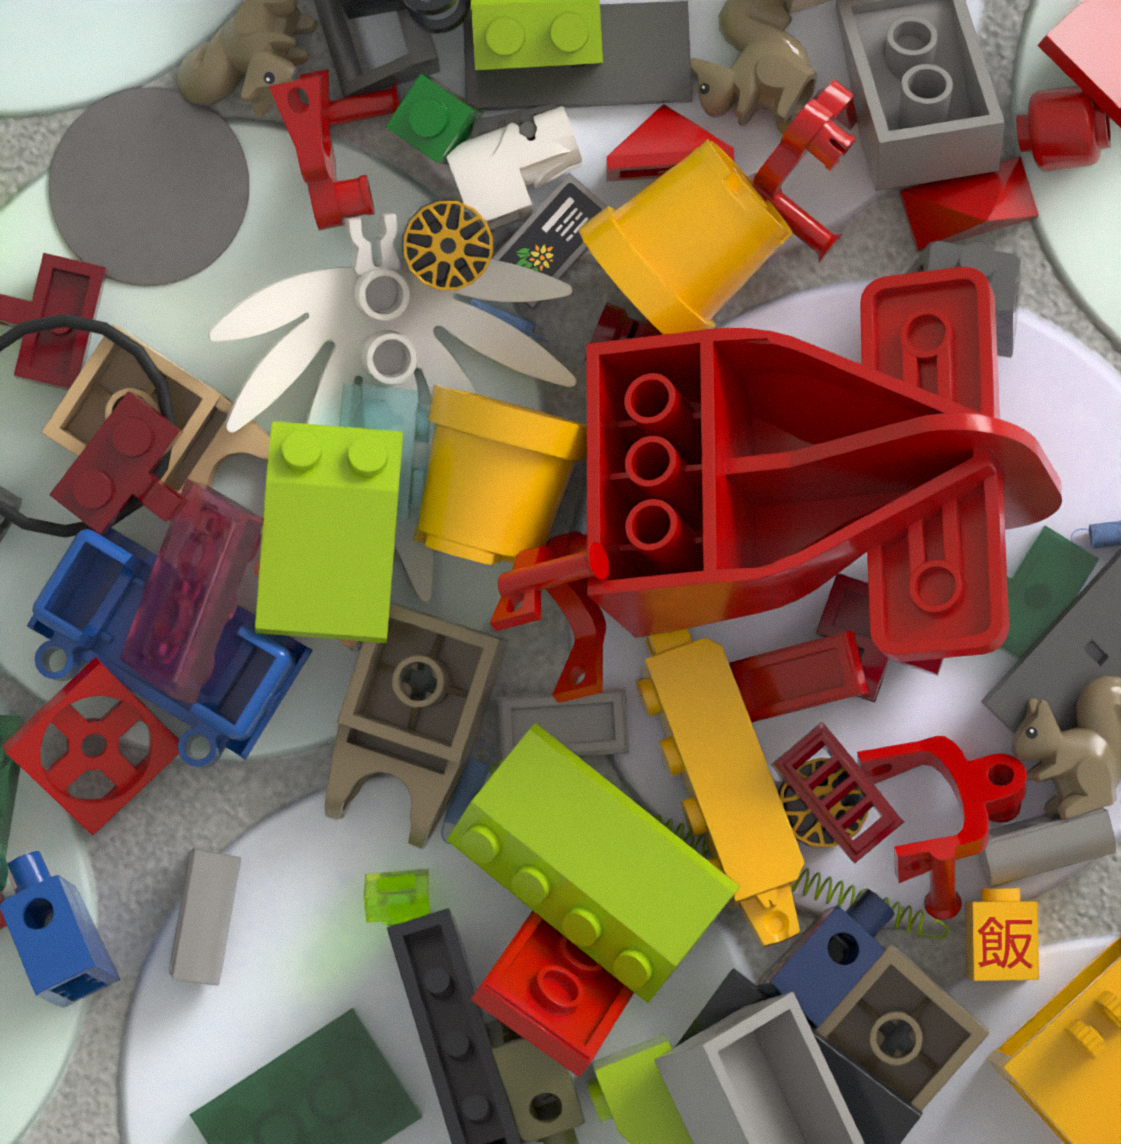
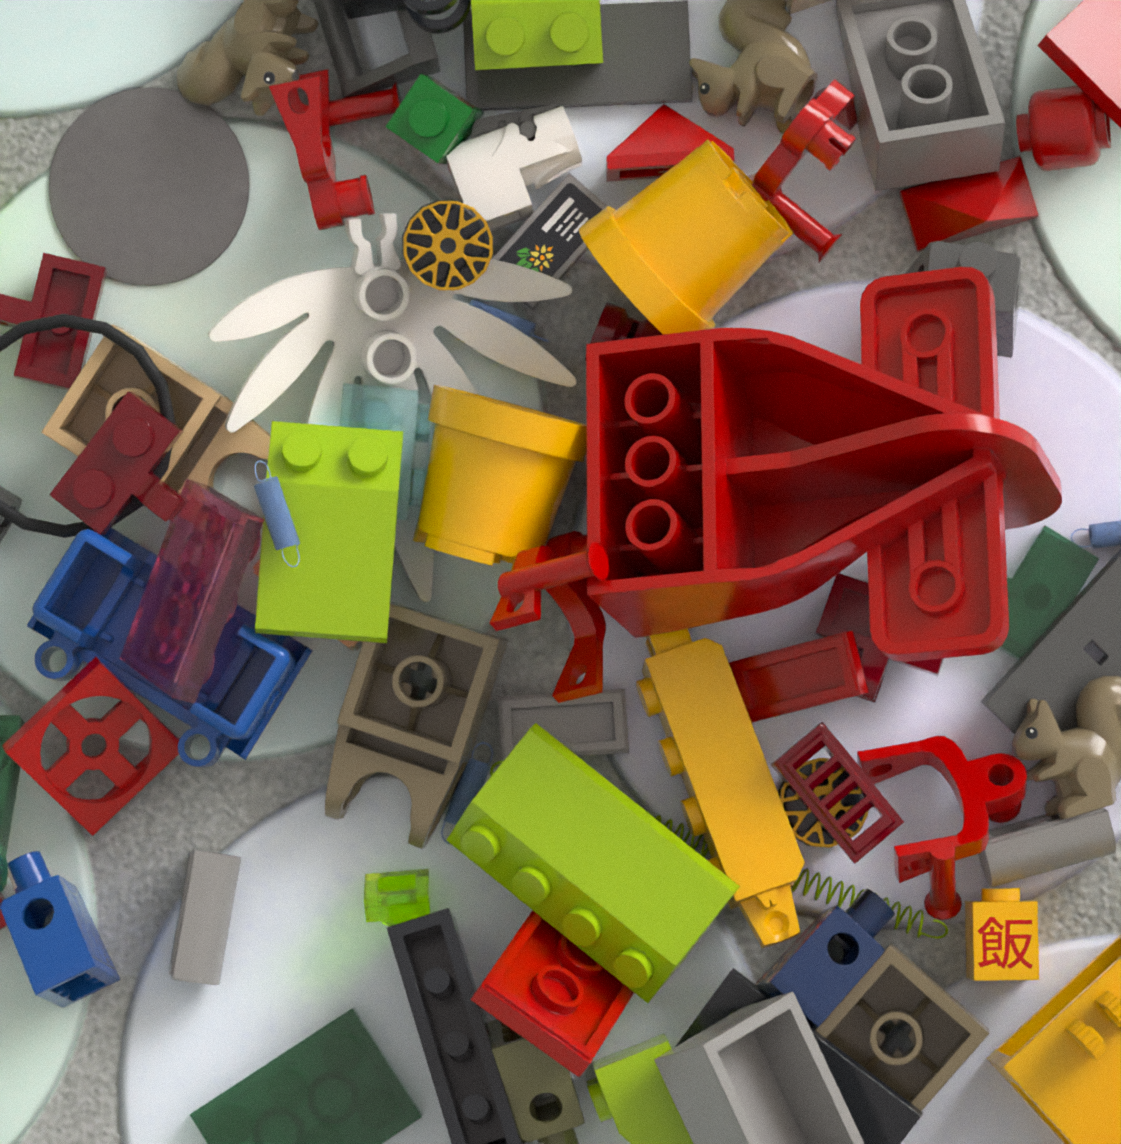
none -> light blue piece [254,461,300,567]

